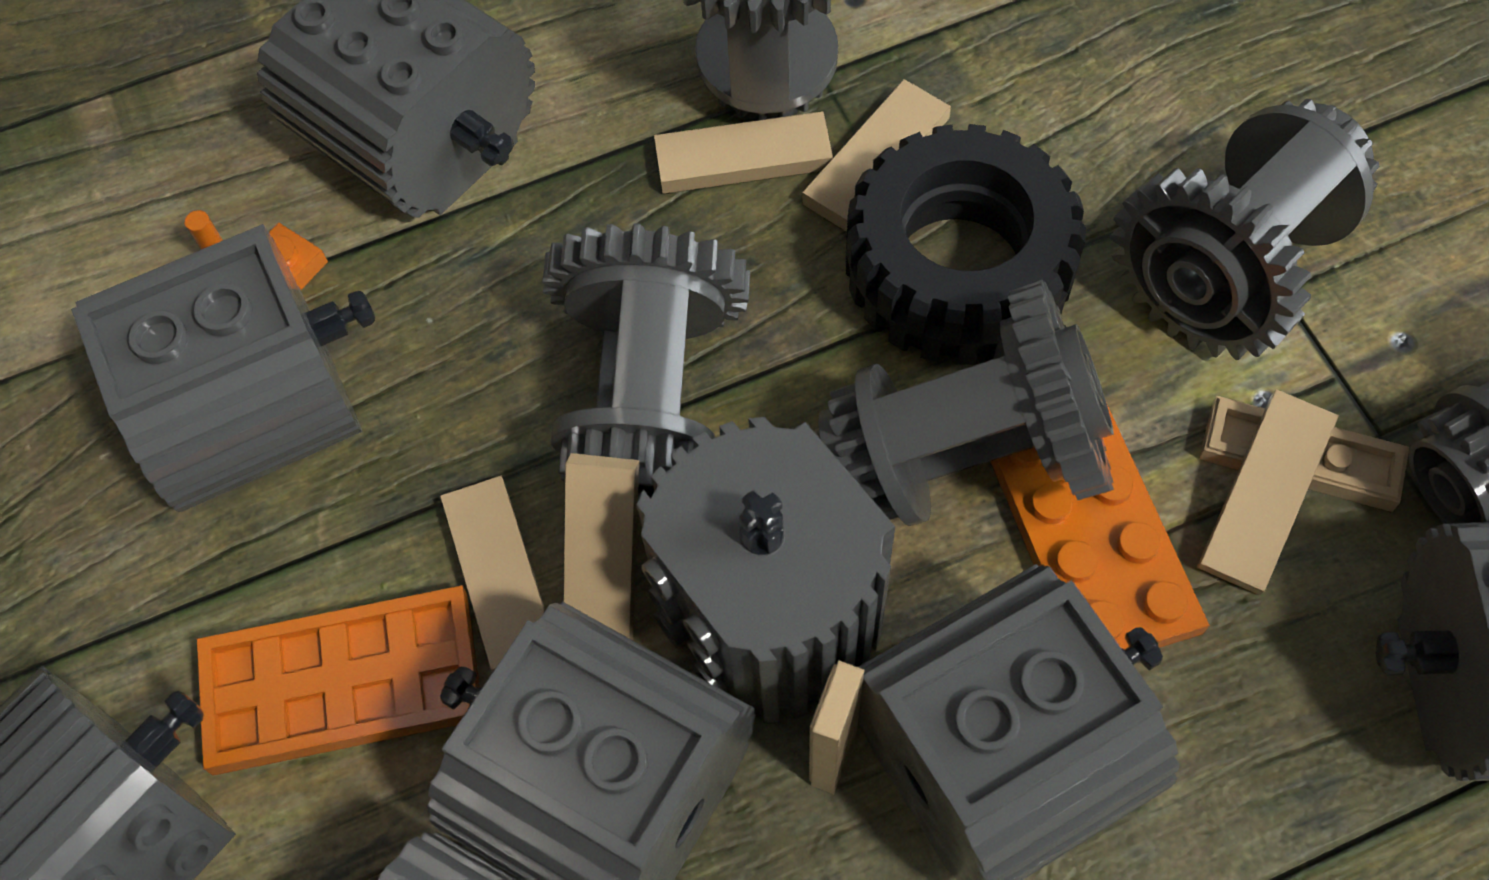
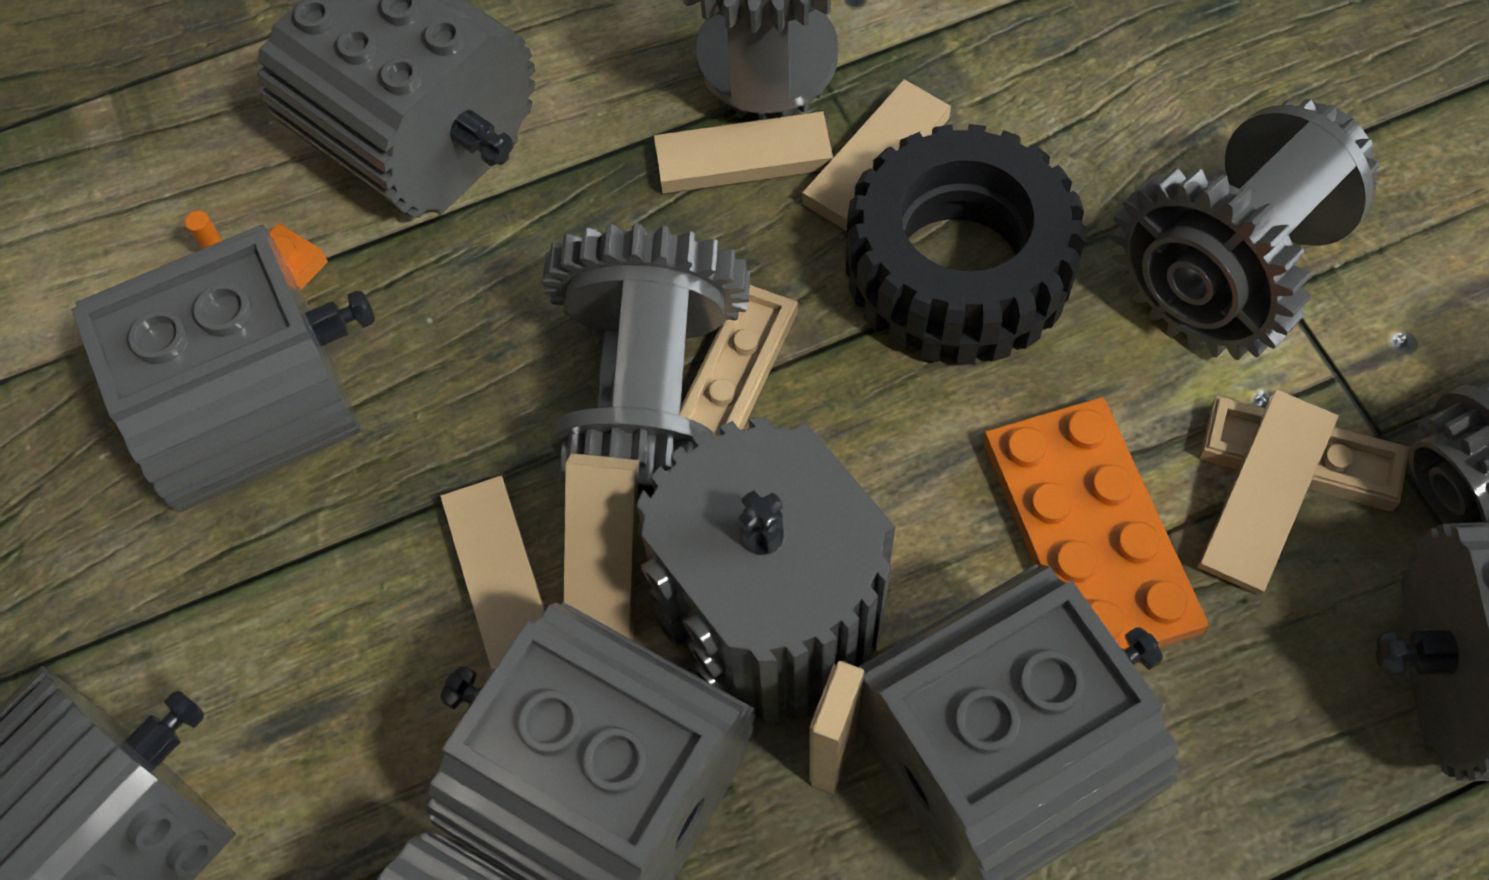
orange plate [197,585,480,776] -> none
dark grey piece [819,280,1114,526] -> none
none -> tan tile [680,285,798,437]

